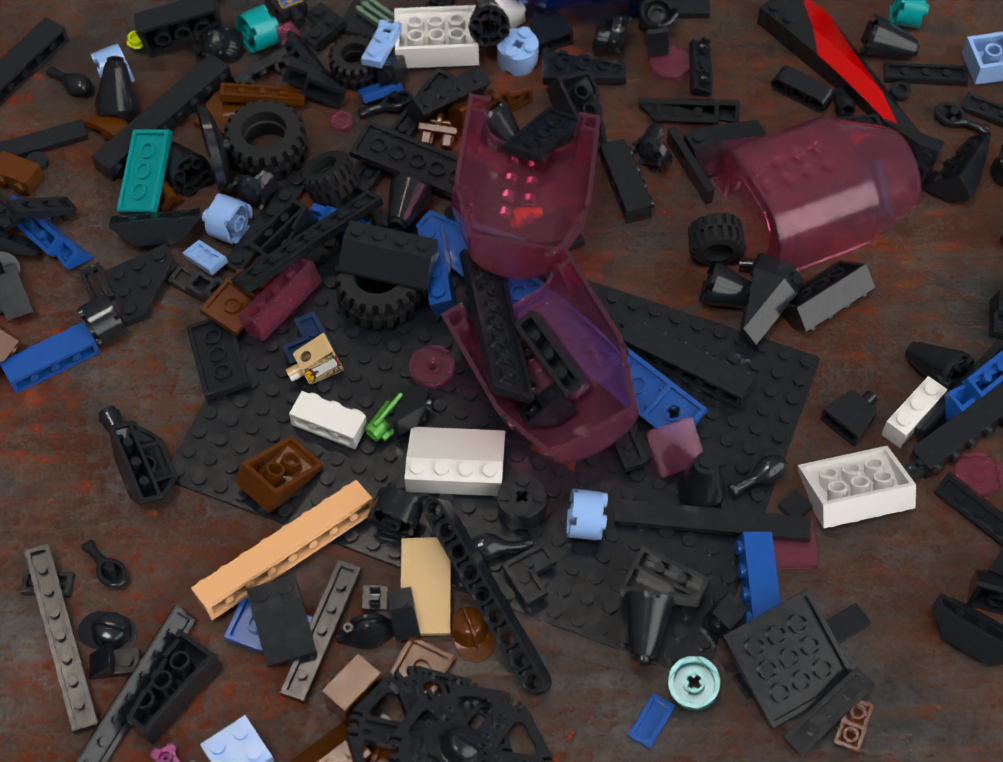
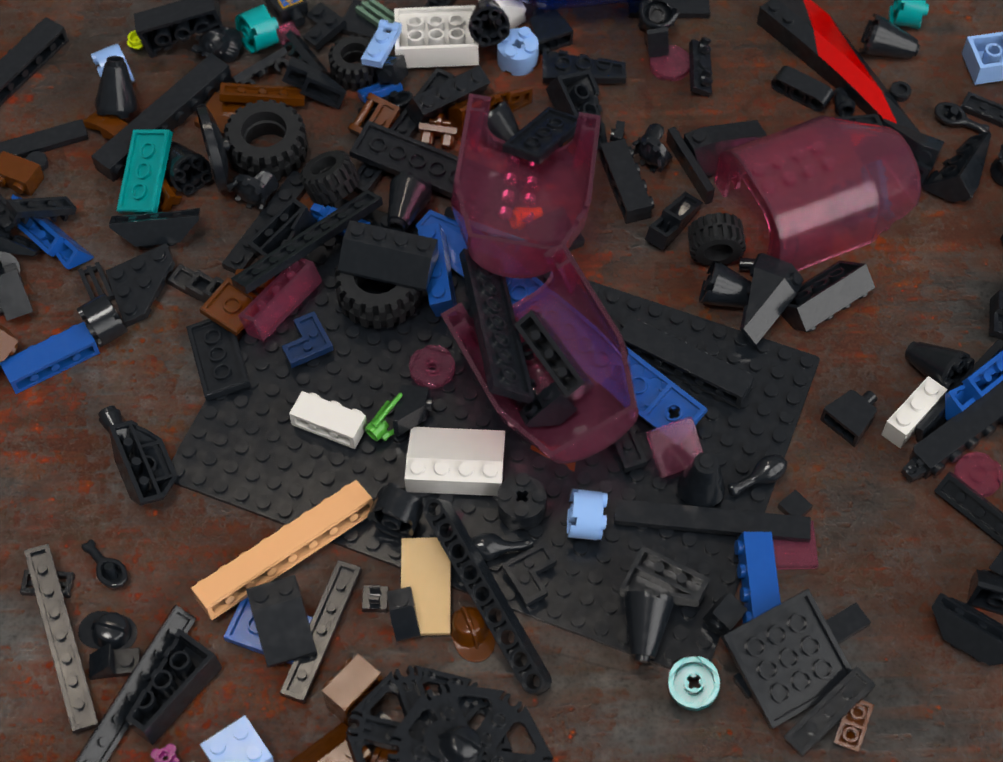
black piece [46,66,92,94] -> none
light blue plate [183,240,228,276] -> none
light blue brick [202,193,253,244] -> none
reddish brown slope [235,435,324,513] -> none
tan torso [286,333,344,384] -> none
clear pink tile [331,111,353,132] -> none
black hat [336,612,395,650] -> none
reddish brown tile [389,638,455,695] -> none
black hair [592,15,633,55] -> none
blue tile [627,693,675,750] -> none
black wedge [638,97,740,123] -> none
white slope [798,446,916,528] -> none
black tile [883,62,968,87] -> none
none -> reddish brown plate [348,93,401,135]
none -> black plate [610,121,625,141]
none -> black slope [645,192,703,250]

